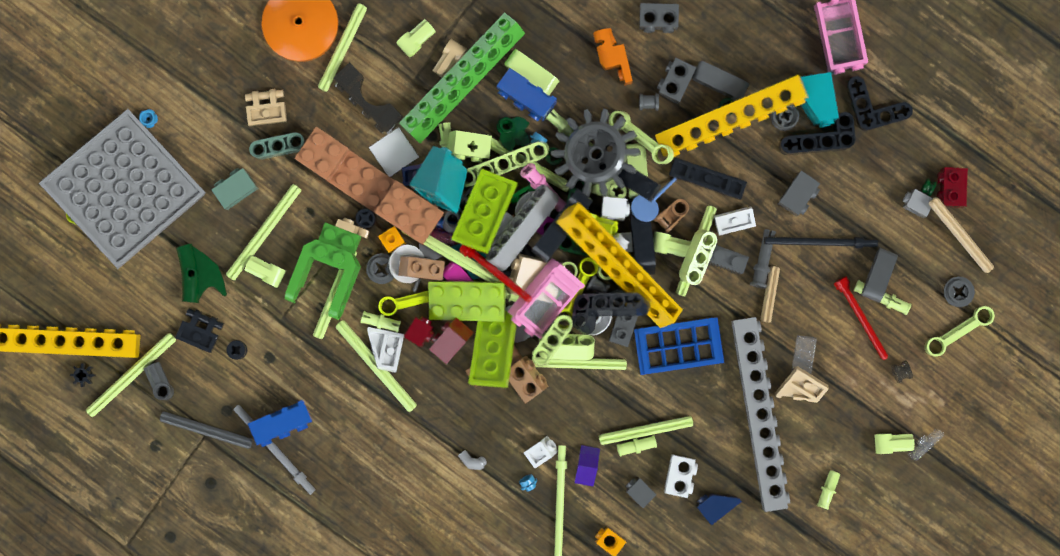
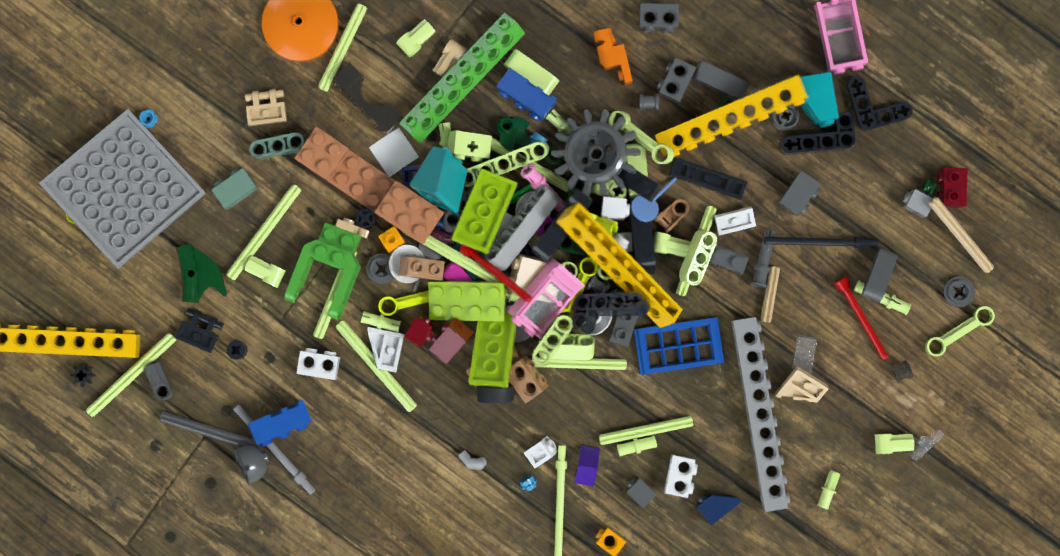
none -> dark grey cylinder [234,445,269,484]
none -> white brick [297,348,340,380]
none -> black tyre [477,384,514,404]

